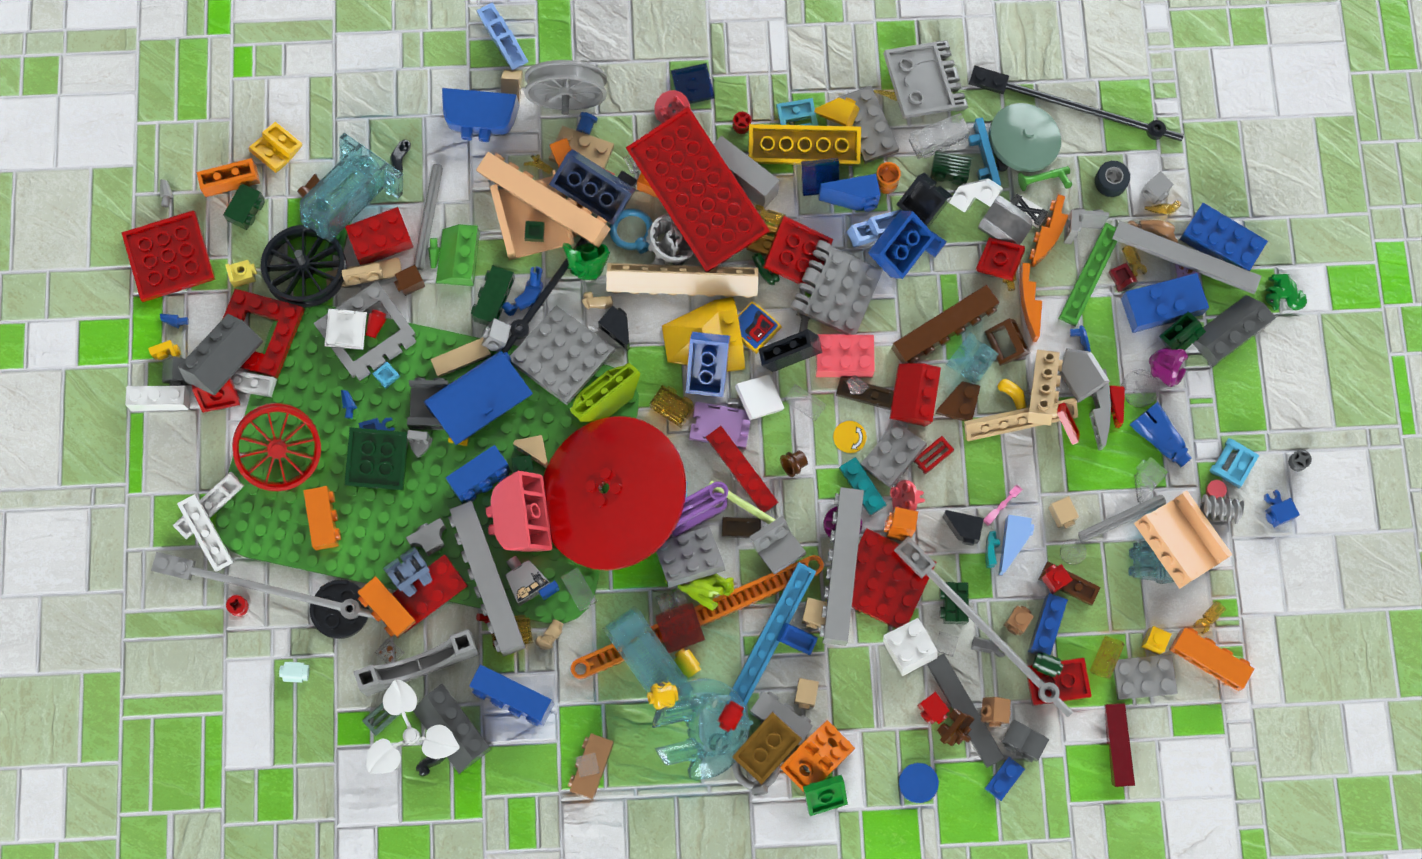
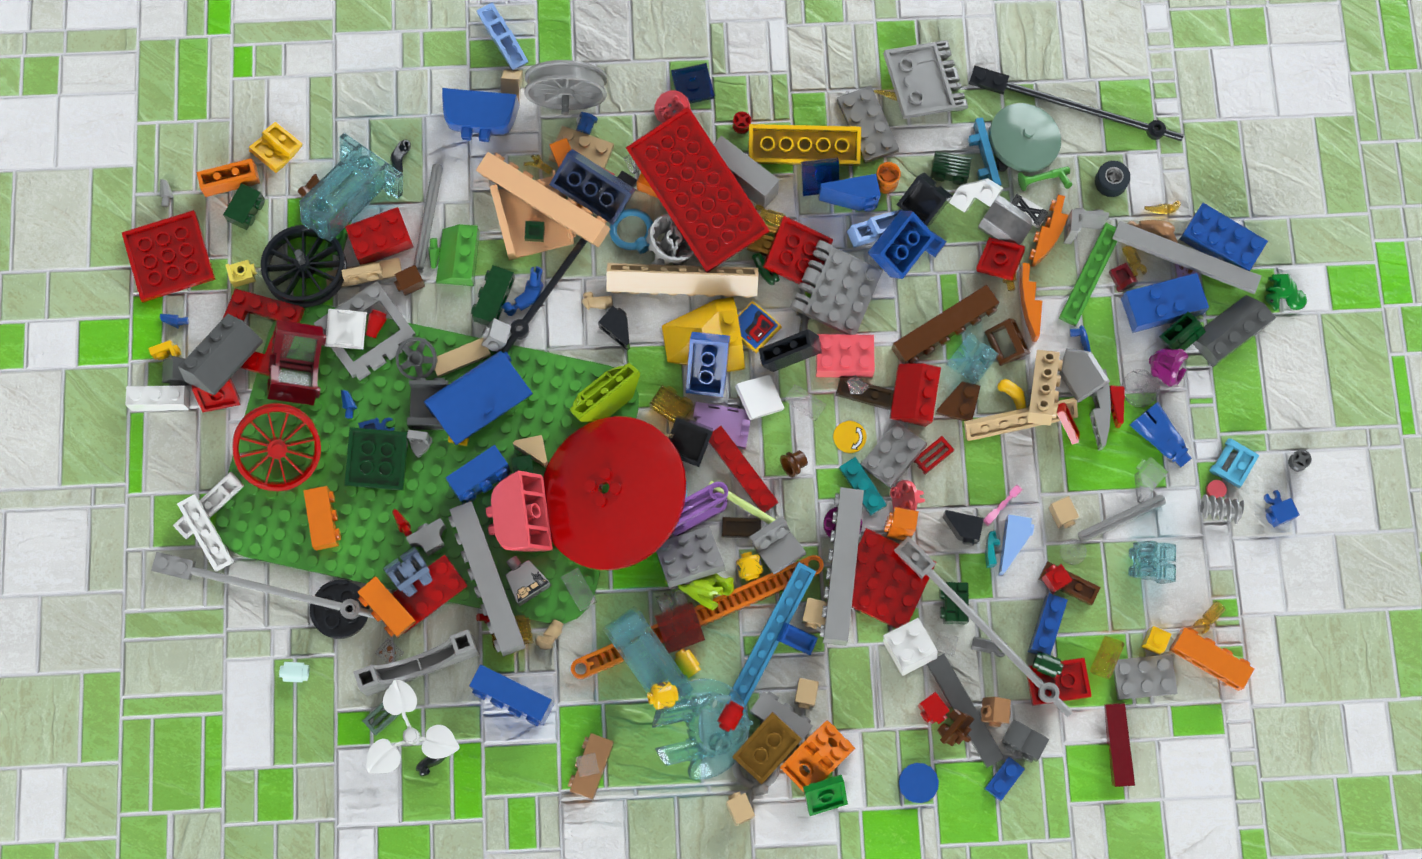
red wheel [226,595,249,617] -> none
white tile [231,371,277,398] -> none
medium azure tile [373,362,400,389] -> none
dark grey slope [413,684,492,774] -> none
light grey plate [510,305,615,405] -> none
blue tile [538,580,560,600] -> none
green head [562,243,610,280] -> none
medium azure plate [776,98,818,126] -> none
yellow slope [814,97,860,126] -> none
clear brick [909,113,970,159] -> none
medium nougat brick [1004,606,1034,636] -> none
light nougat panel [1134,491,1232,589] -> none
light grey brick [1141,171,1174,204] -> none
none -> dark red window [267,320,326,406]
none -> red bar [392,509,412,537]
none -> dark grey wheel [396,337,438,380]
none -> black piece [668,415,713,467]
none -> tan brick [726,791,755,826]
none -> yellow head [736,551,764,581]

